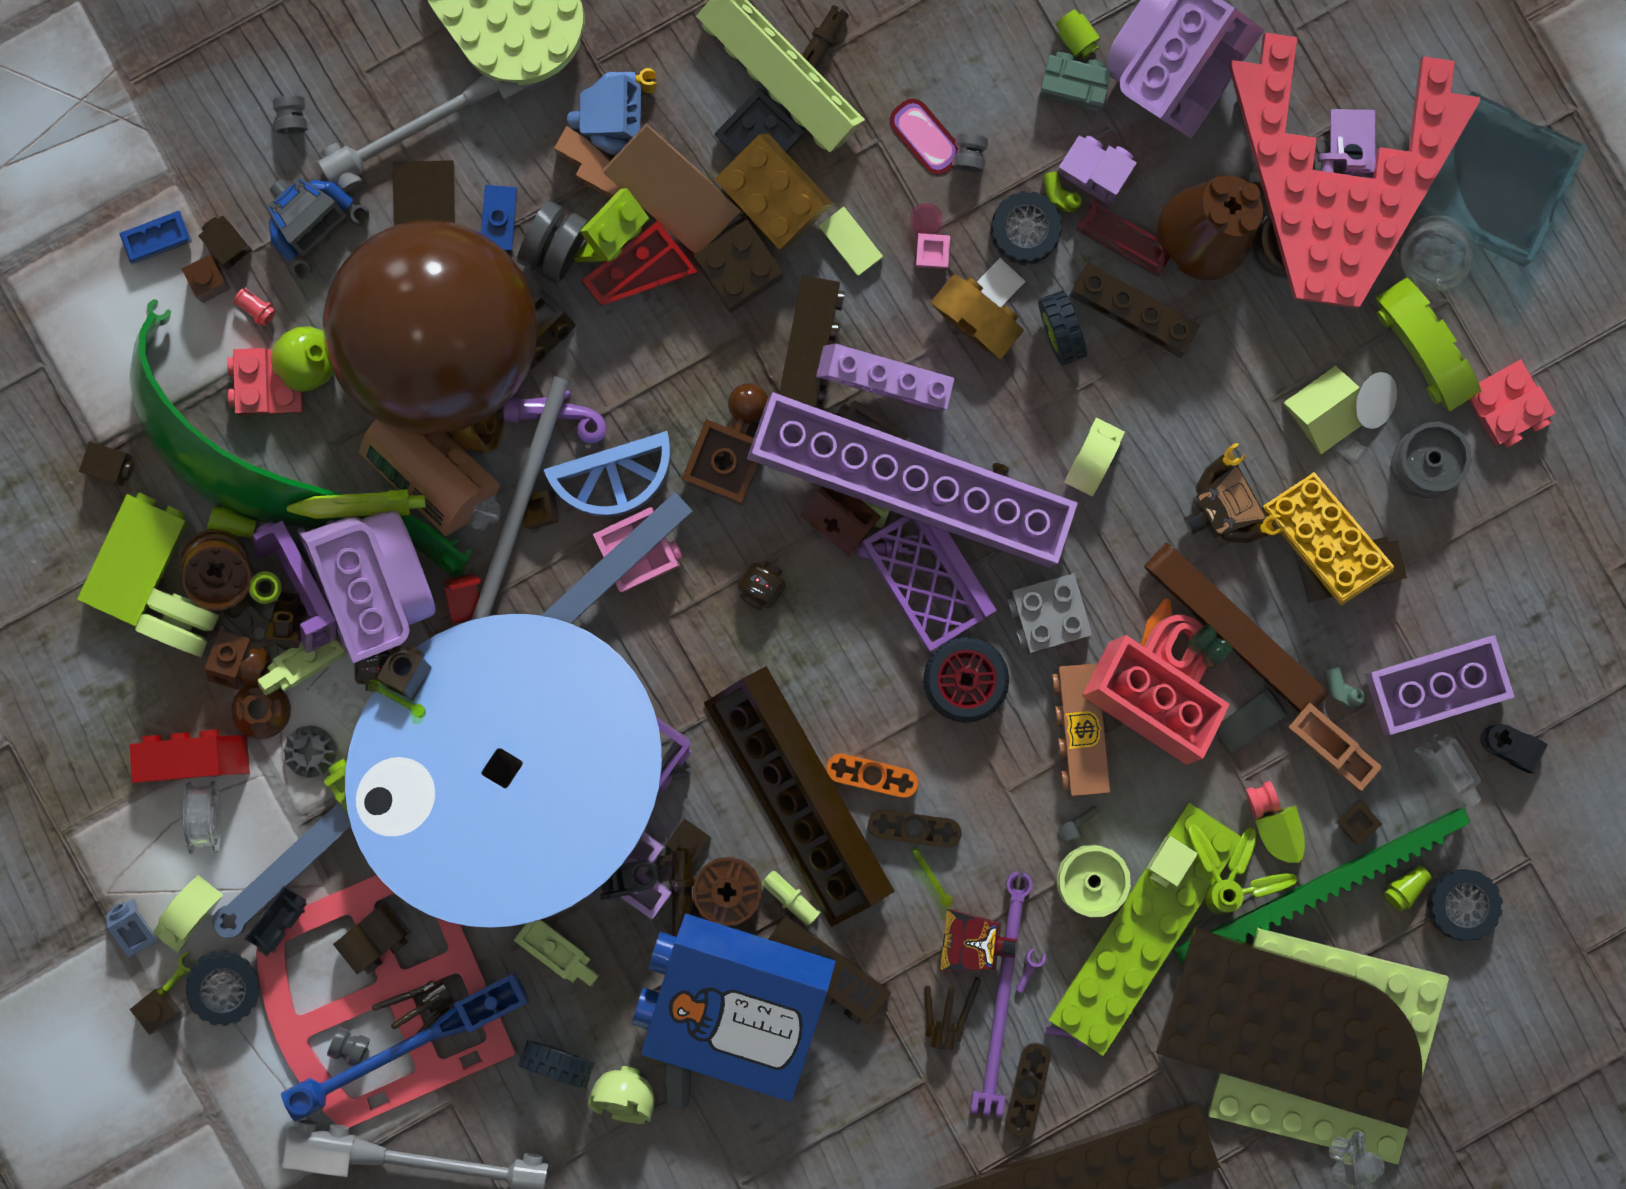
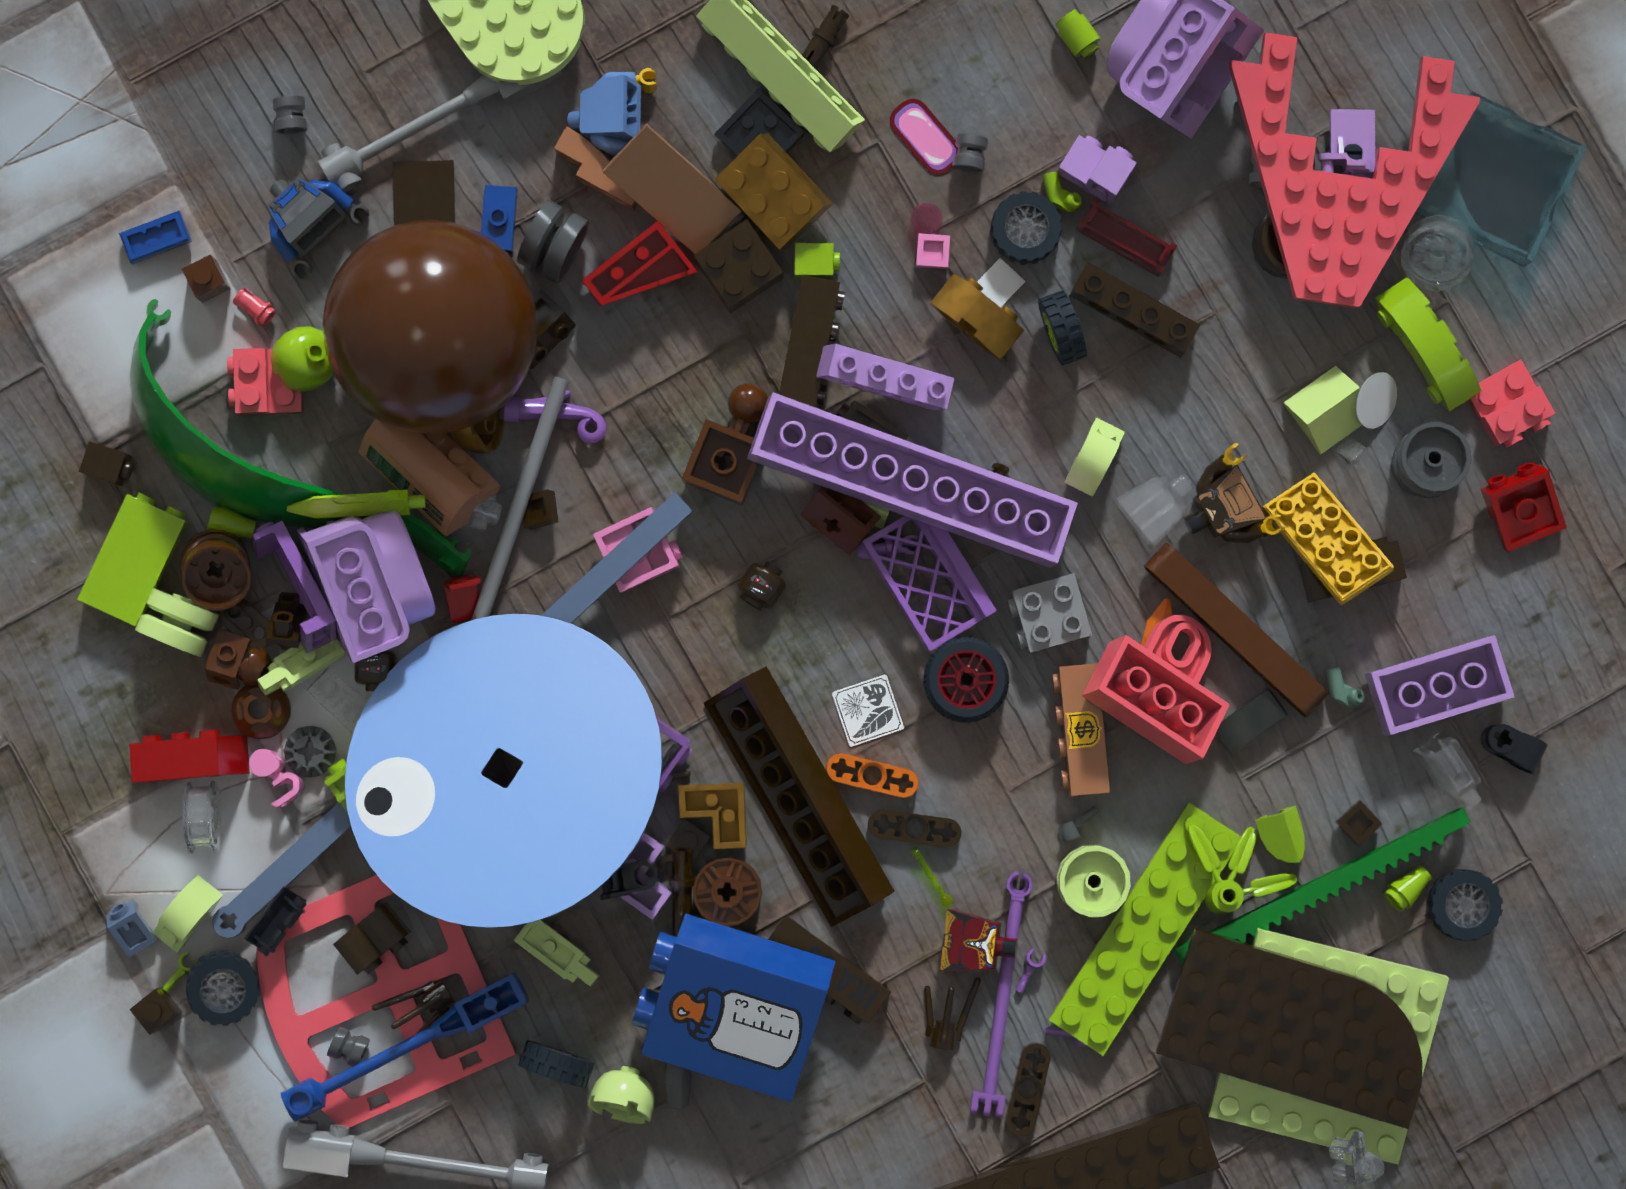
dark brown brick [198,215,252,270] -> none
lime brick [249,571,282,604] -> none
clear neon green hinge [367,680,426,718] -> none
dark brown brick [376,645,432,701] -> none
light blue window [544,431,671,517] -> none
lime bracket [573,188,649,263] -> none
yellowish green axle [762,871,821,928] -> none
yellowish green tile [819,206,883,277] -> none
sand green brick [1039,52,1111,112] -> none
yellowish green brick [1146,836,1198,889] -> none
reddish brown cone [1157,175,1263,280] -> none
clear green wheel [1187,624,1233,669] -> none
coral wheel [1245,781,1281,819] -> none
nougat slope [1288,703,1382,792] -> none
none -> bright pink leg [249,749,304,807]
none -> pearl gold brick [678,782,747,849]
none -> lime brick [795,243,840,280]
none -> white sticker [832,675,904,747]
none -> clear torso [1113,473,1195,549]
none -> red plate [1481,463,1567,552]

